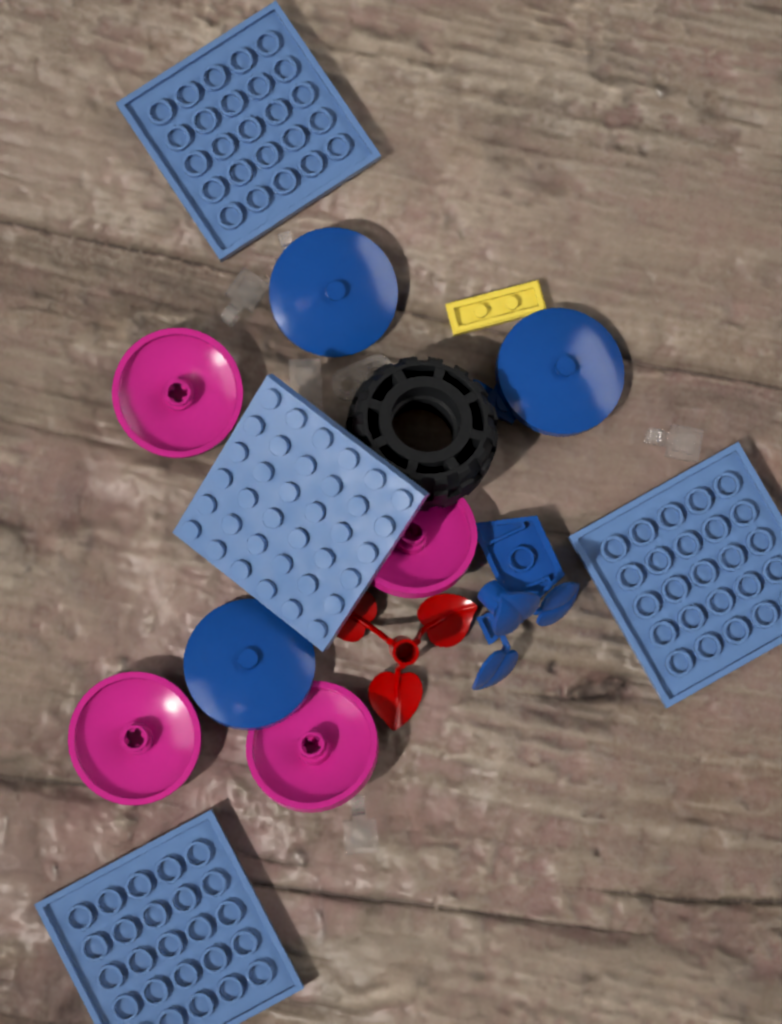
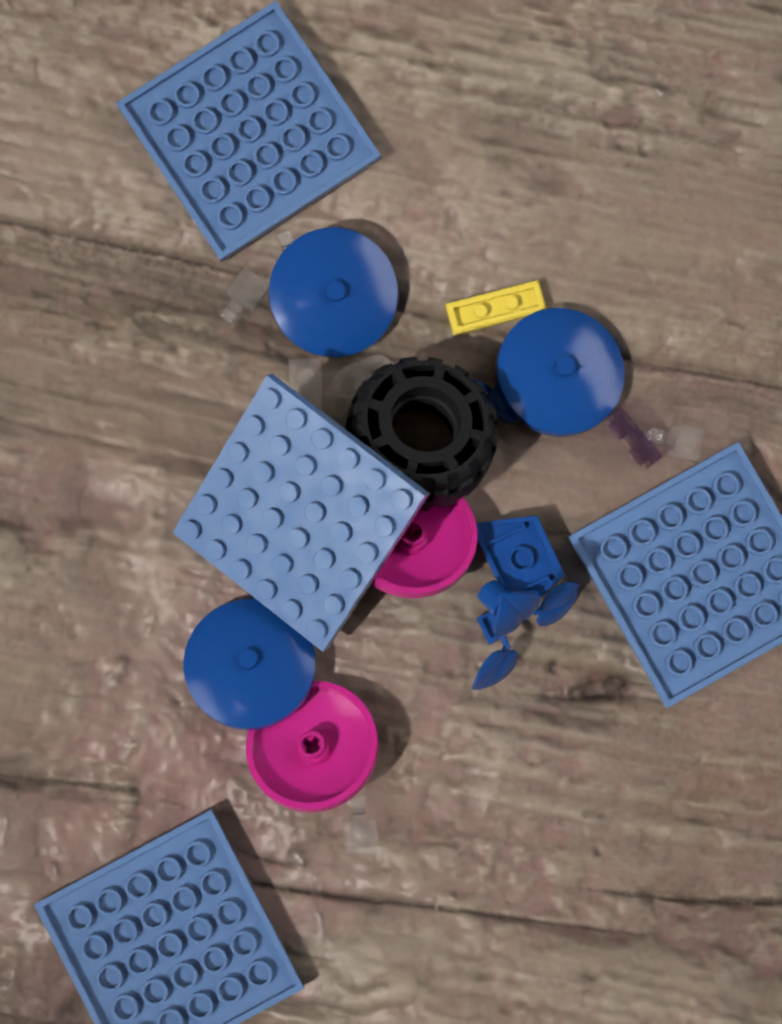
dark pink dish [68,672,202,805] -> none
dark pink dish [112,328,243,459] -> none
red plant [337,590,477,731] -> none
none -> clear purple plate [607,406,662,468]

